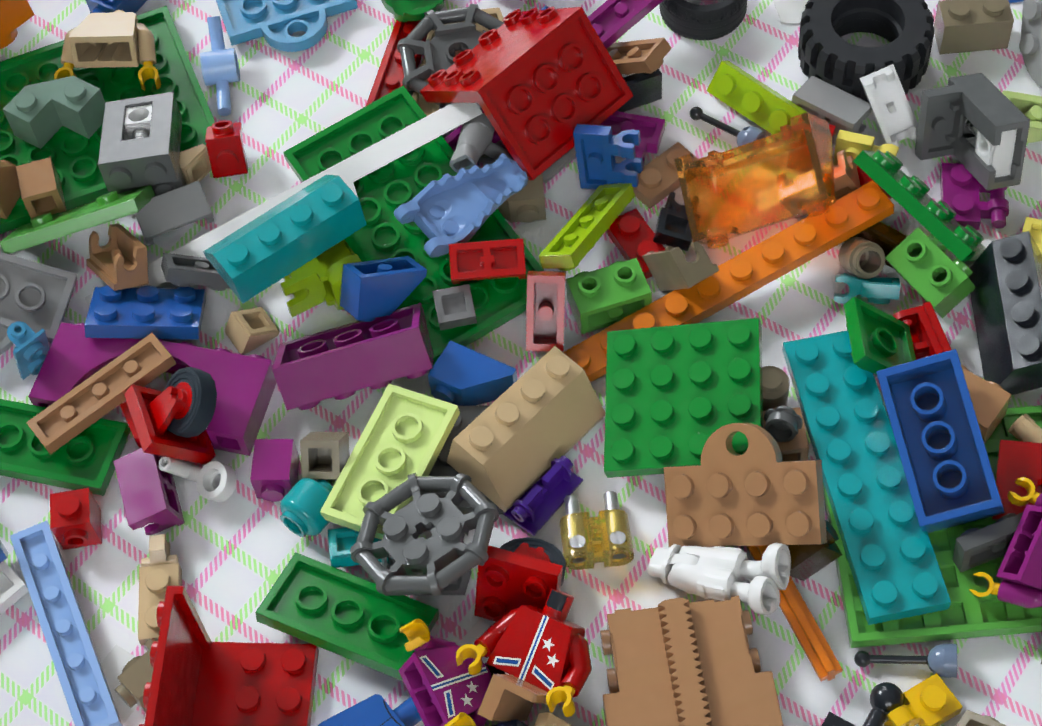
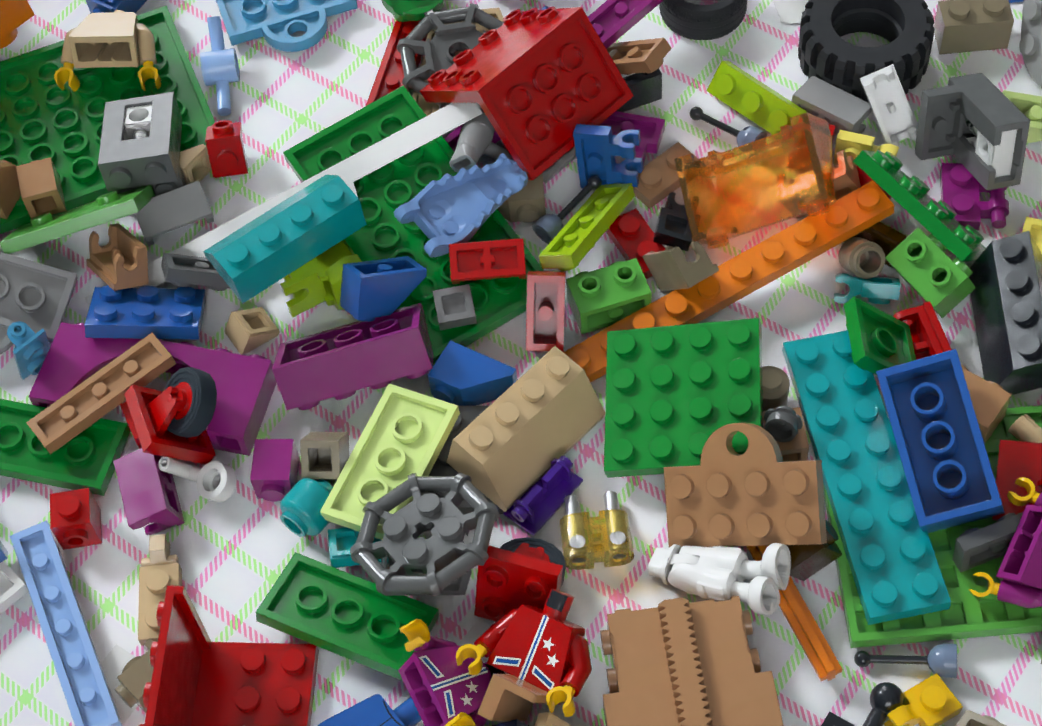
sand green brick [3,76,105,149] -> none
none -> hinge [532,175,602,244]

